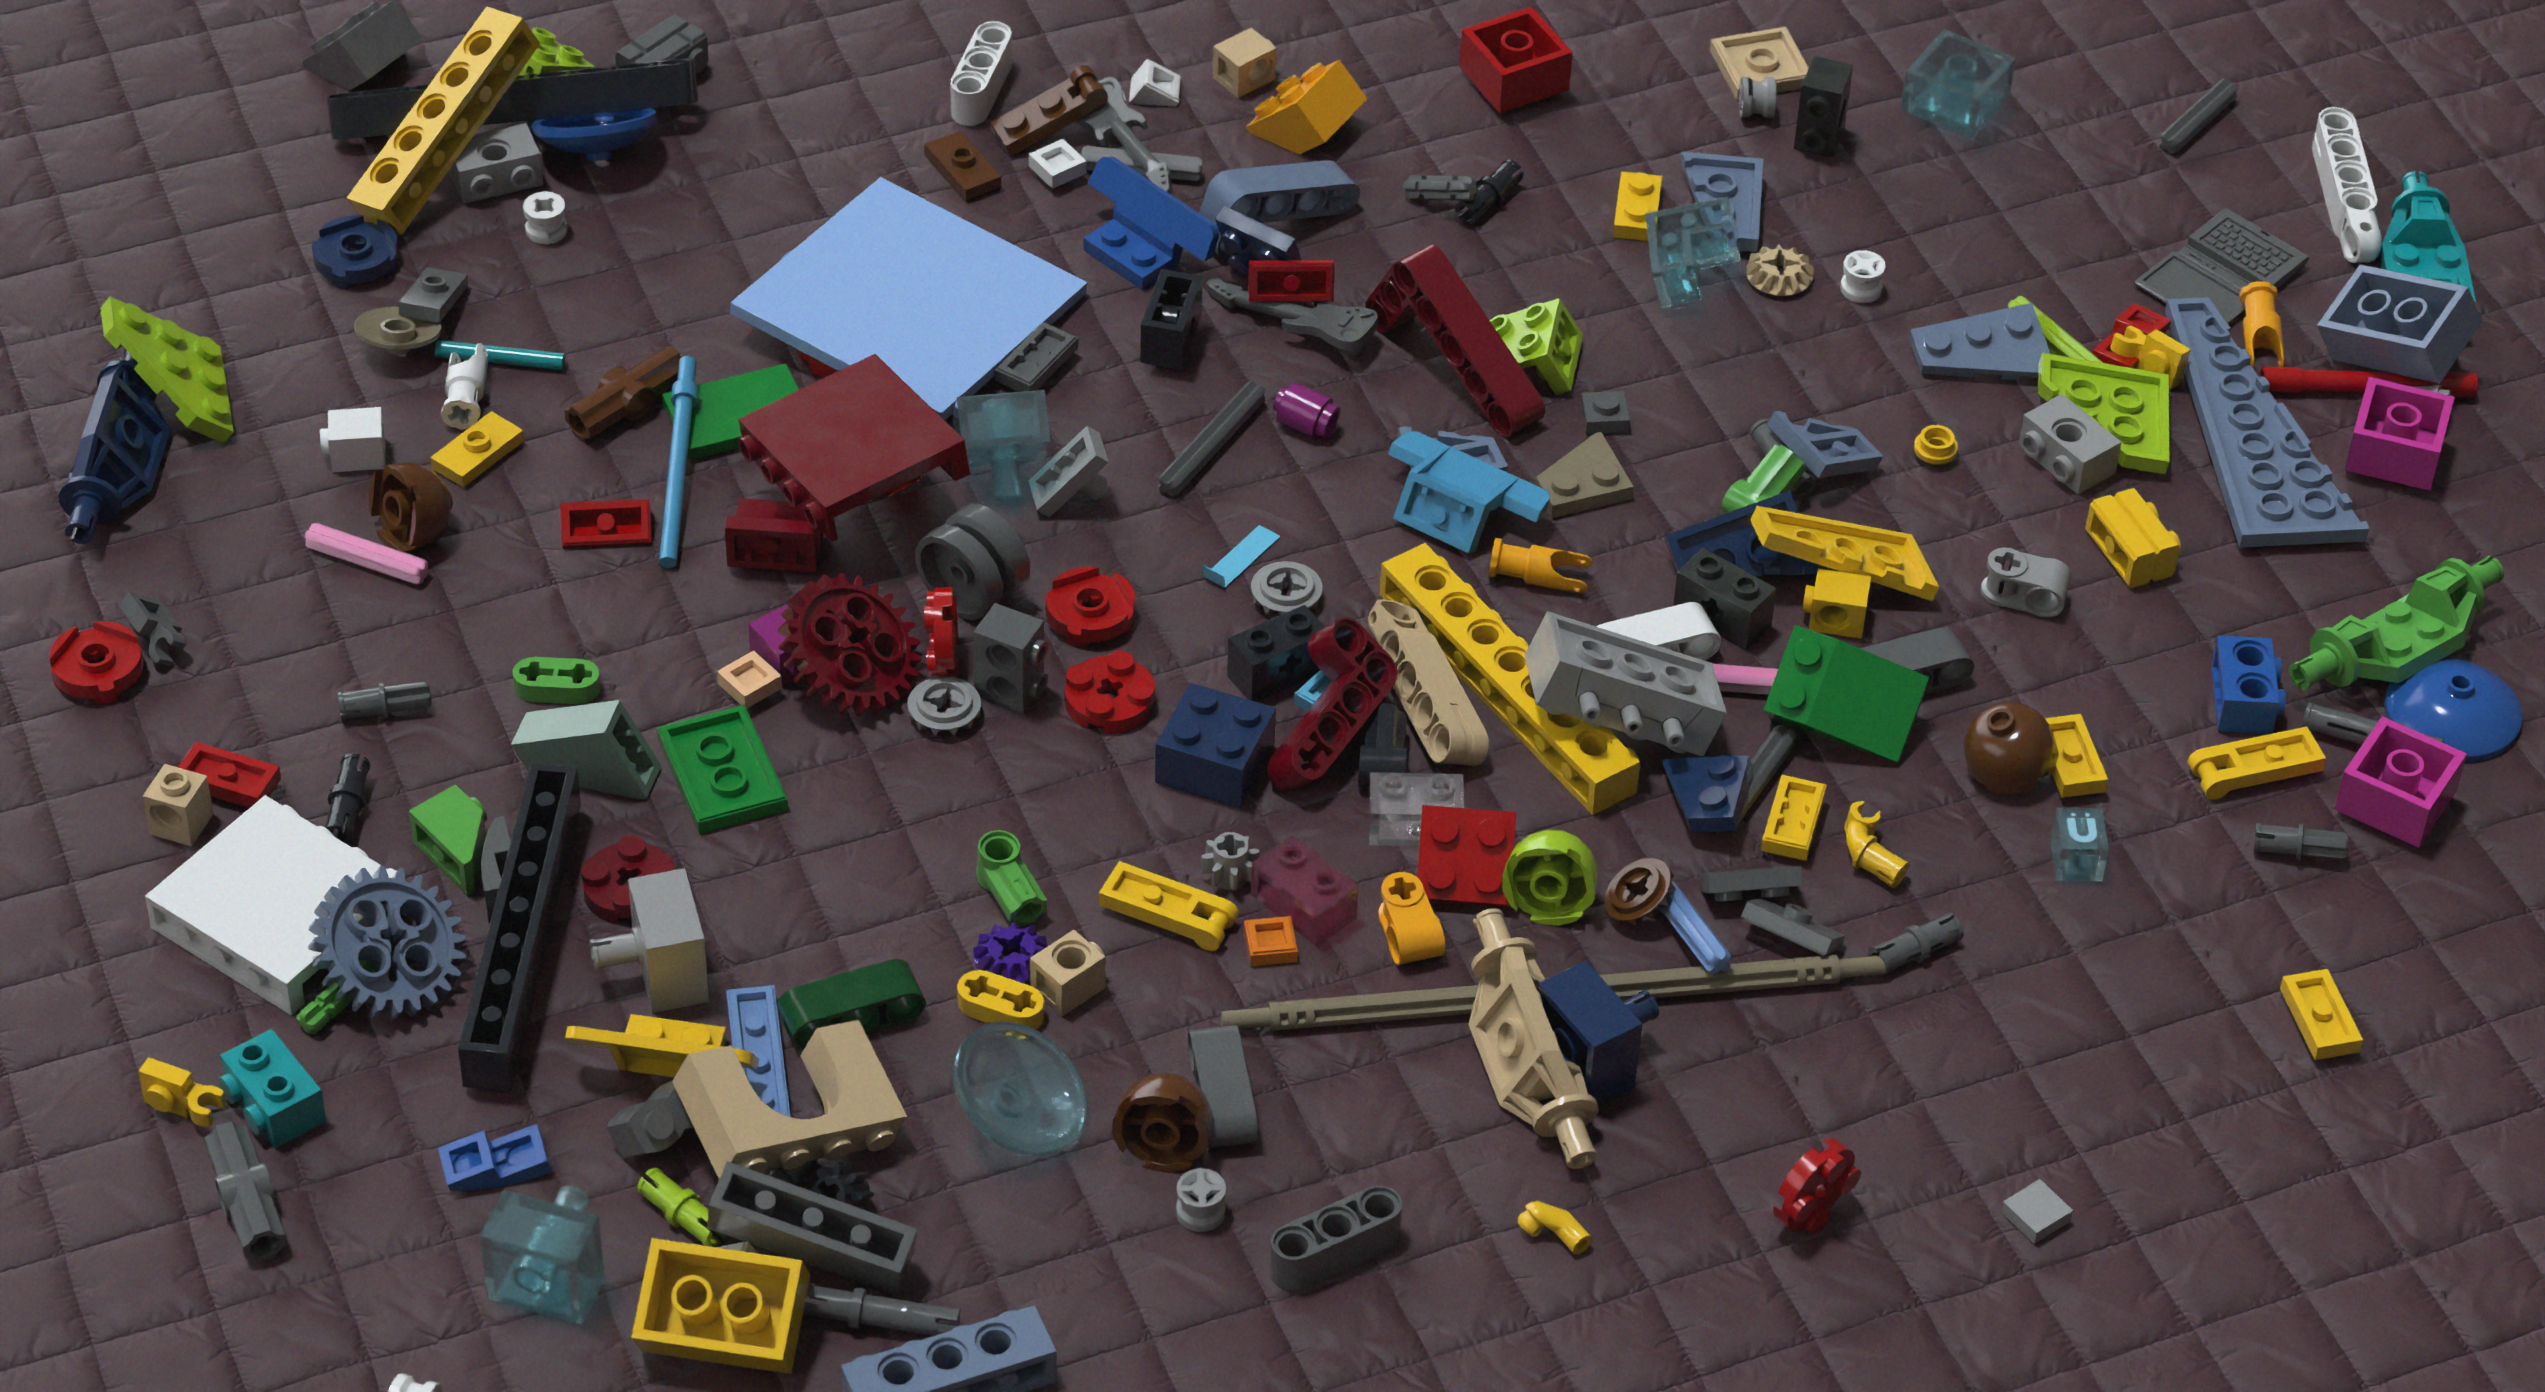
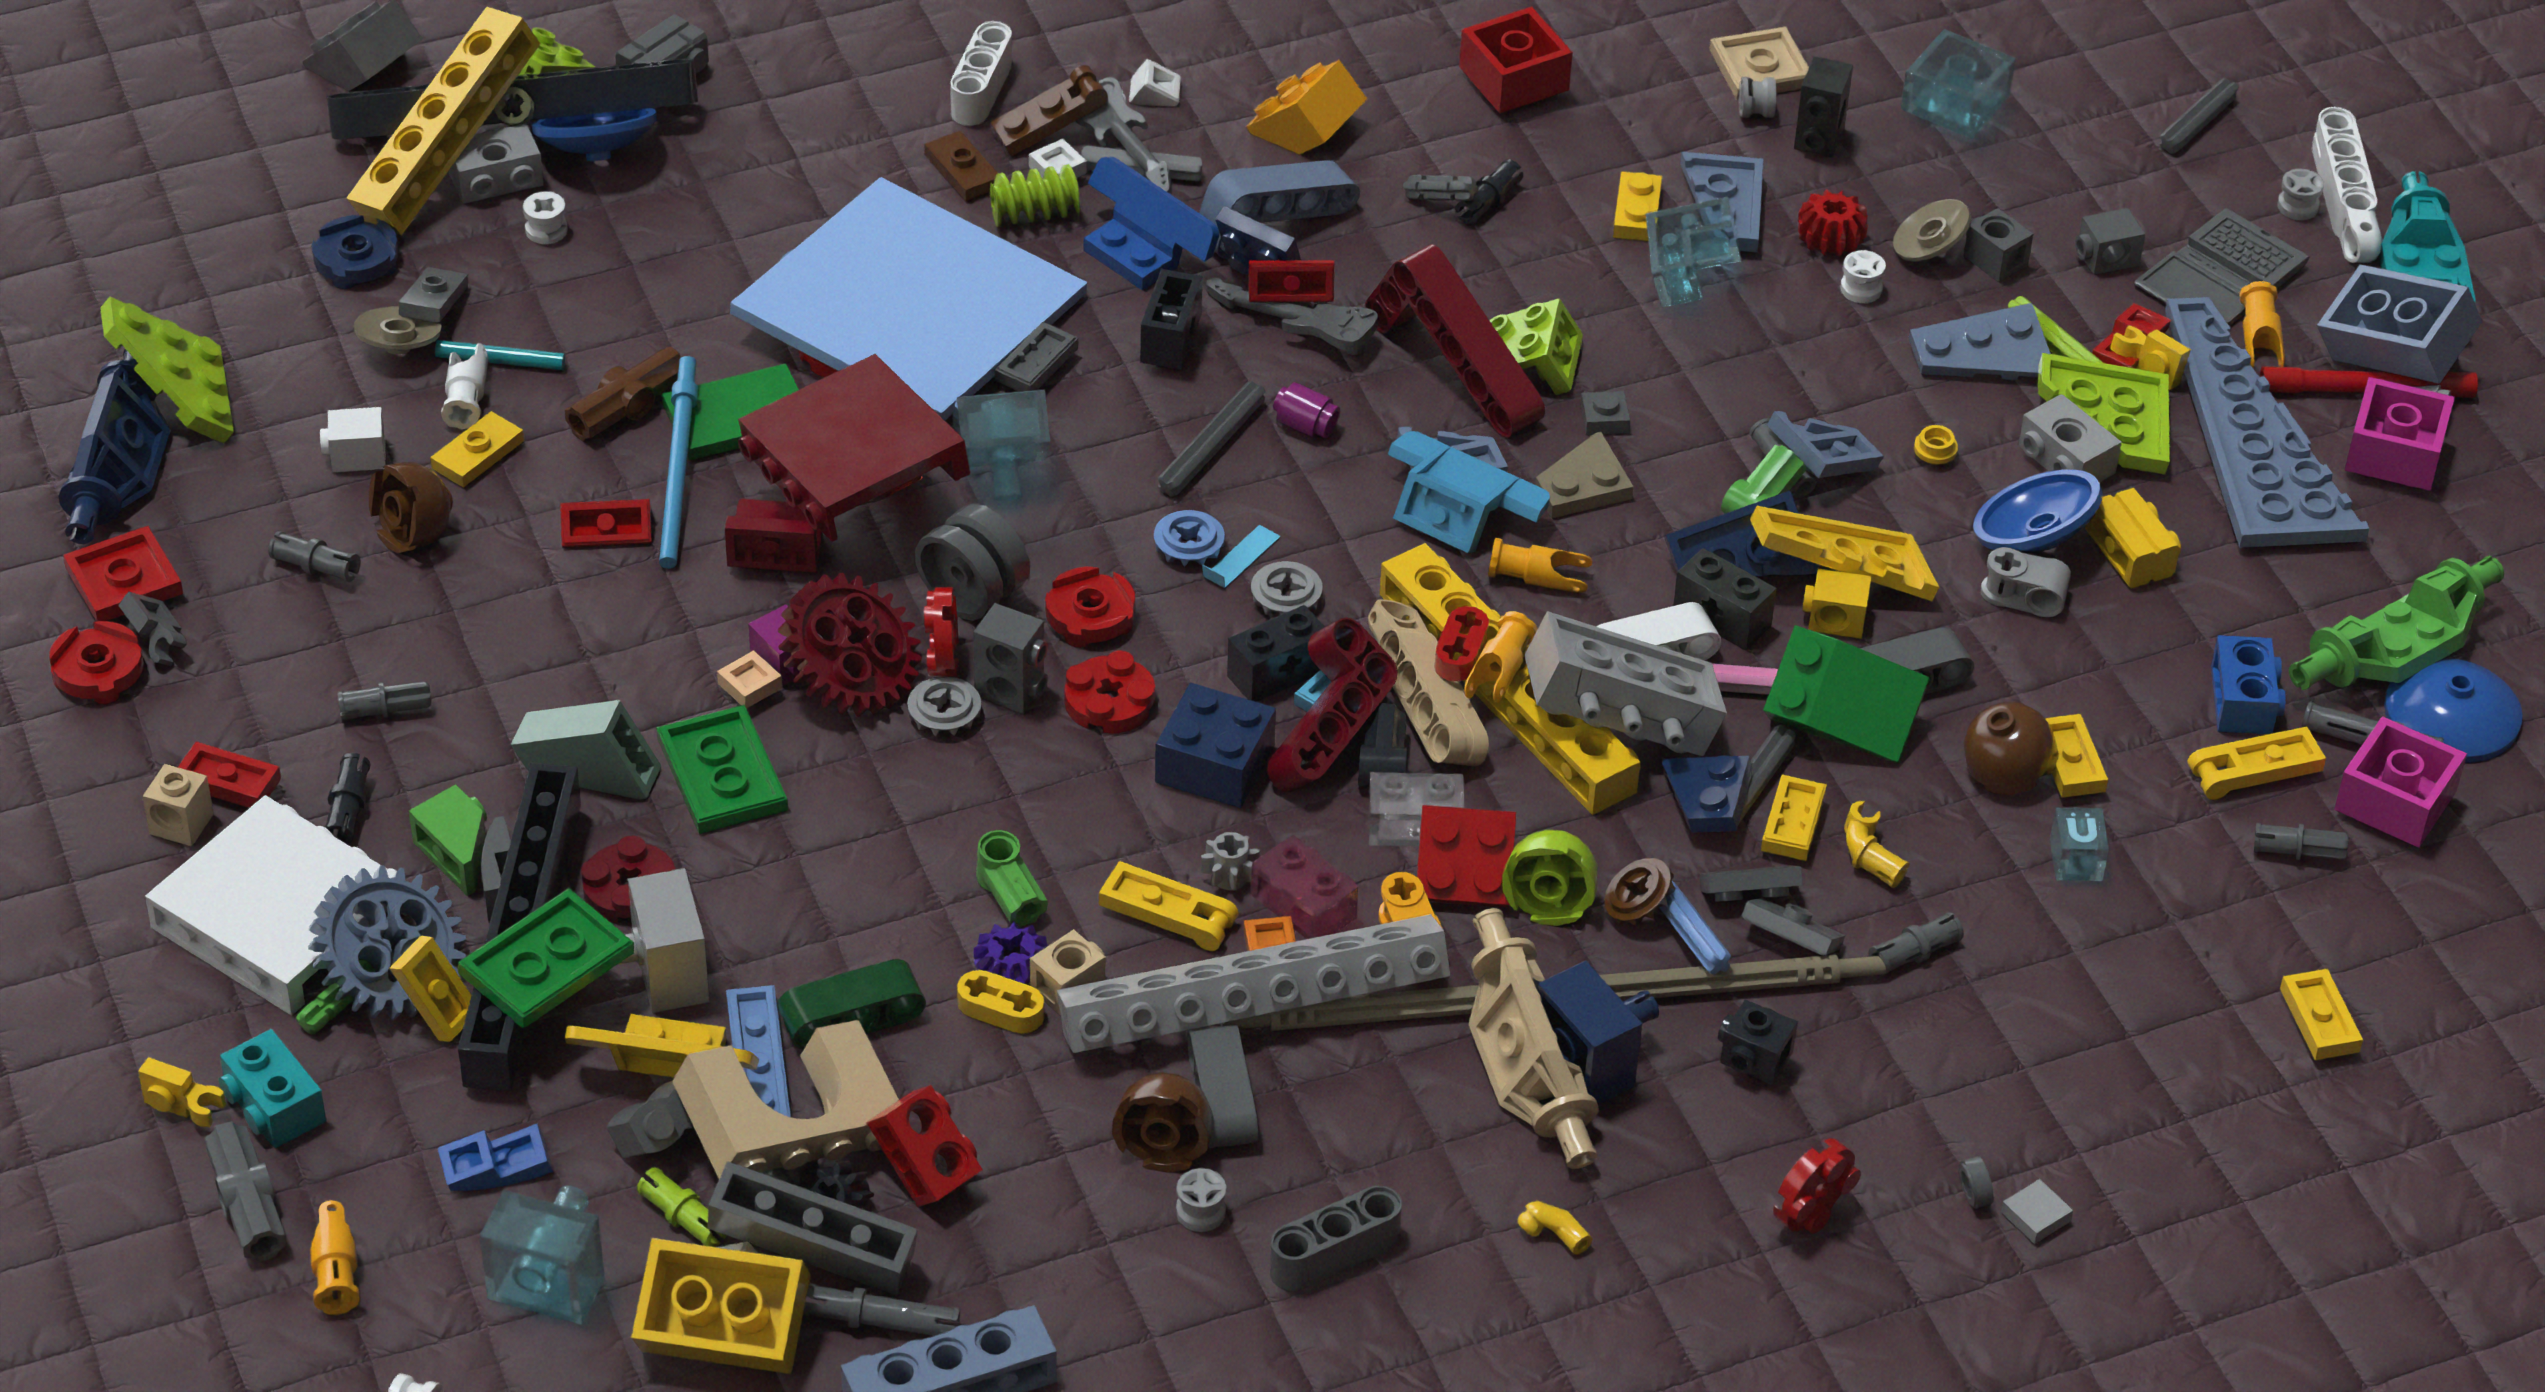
bright pink axle [305,523,429,585] -> none
bright green beam [512,657,601,704] -> none
clear light blue dish [952,1021,1087,1156] -> none
light grey tile [1028,426,1109,517] -> none
tan brick [1213,28,1277,98] -> none
tan gear [1746,244,1814,296] -> none
none -> red plate [63,526,183,622]
none -> dark grey pin [268,531,361,582]
none -> light orange piece [310,1200,360,1315]
none -> yellow plate [389,936,472,1042]
none -> green tile [458,888,634,1029]
none -> olive bush [495,87,535,126]
none -> red brick [866,1085,983,1207]
none -> lime piece [990,164,1080,227]
none -> light grey brick [1056,914,1450,1053]
none -> medium blue gear [1154,510,1225,567]
none -> red beam [1434,606,1489,681]
none -> light orange piece [1464,611,1538,703]
none -> black brick [1717,999,1798,1085]
none -> red gear [1798,189,1868,257]
none -> dark tan dish [1893,199,1971,261]
none -> dark grey tile [1959,1156,1994,1208]
none -> dark grey brick [1963,208,2033,282]
none -> blue dish [1973,469,2103,553]
none -> dark grey brick [2075,208,2145,275]
none -> light grey wheel [2278,169,2324,221]

